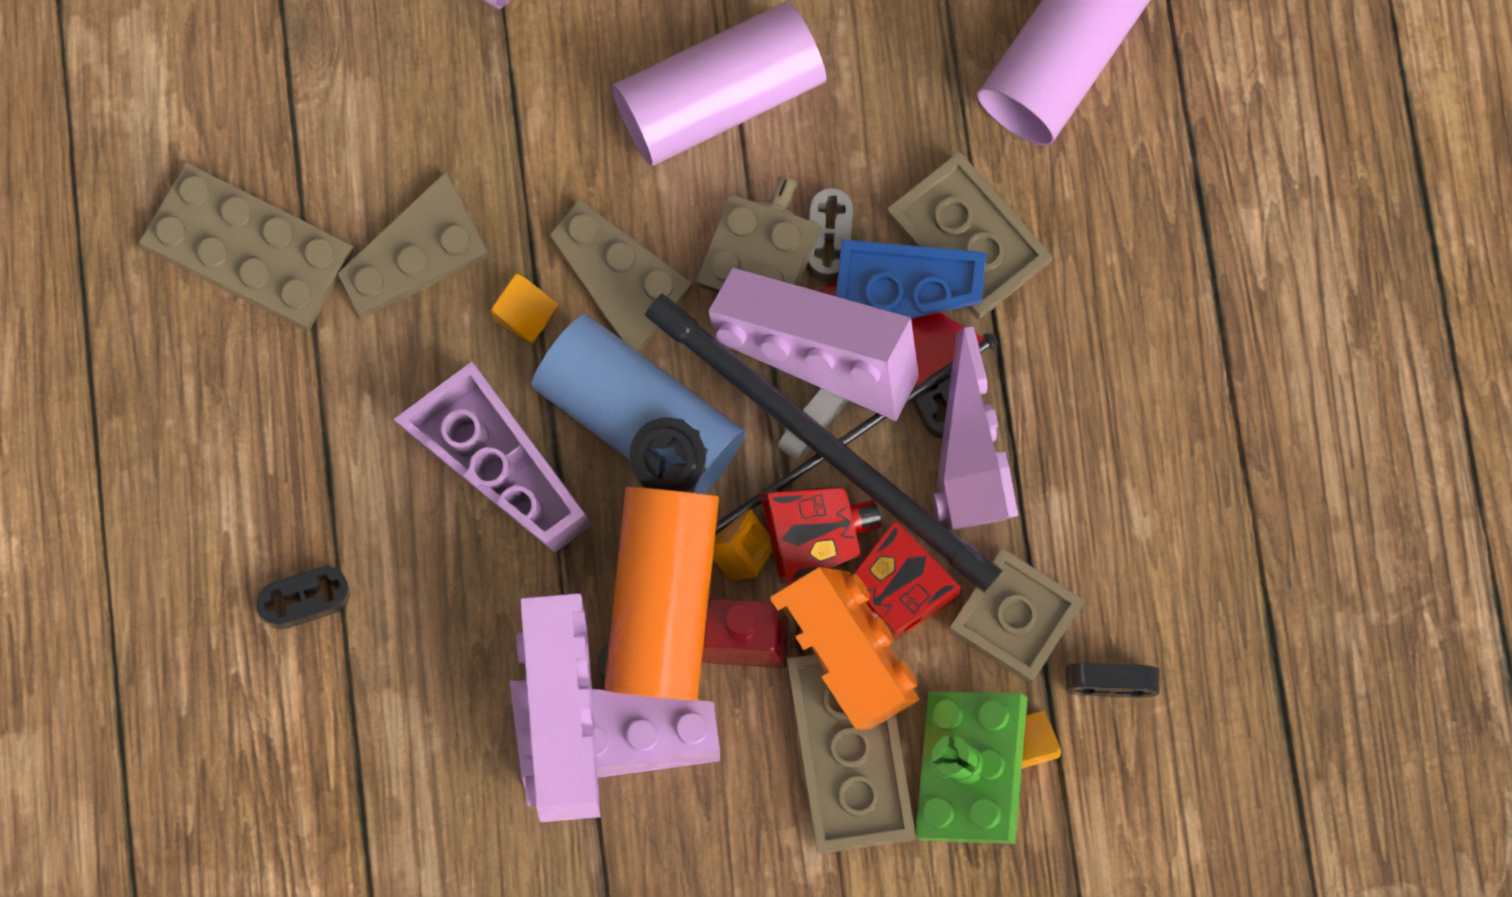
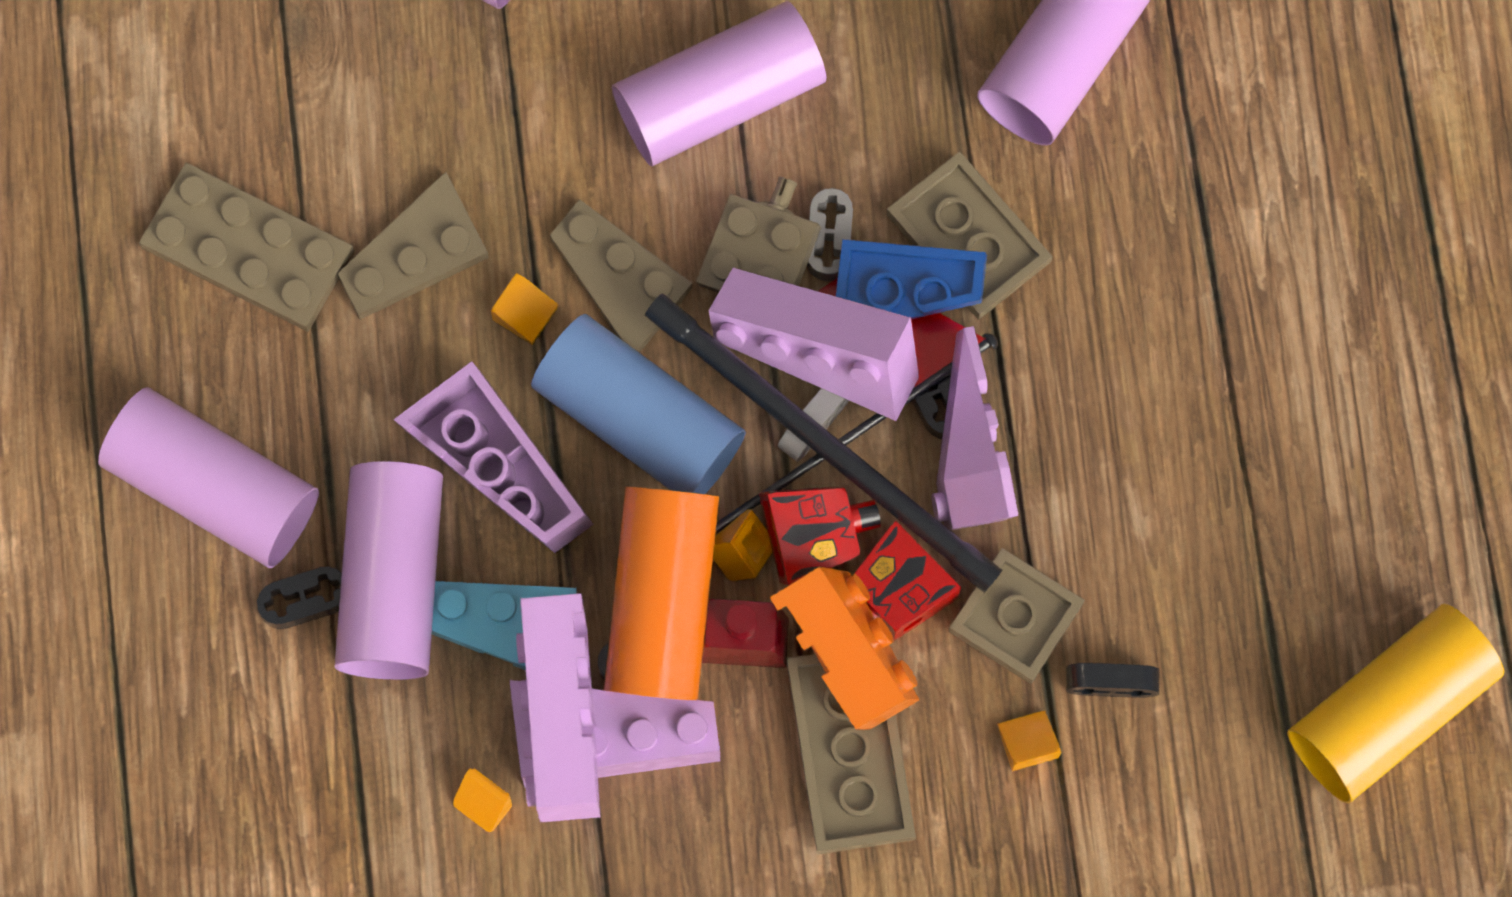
black gear [630,417,708,492] -> none
bright green plate [915,692,1028,844] -> none
none -> lavender piece [98,387,319,568]
none -> lavender piece [335,461,443,680]
none -> medium azure wing [432,581,577,670]
none -> light orange slope [453,768,512,832]
none -> yellow piece [1287,604,1504,804]

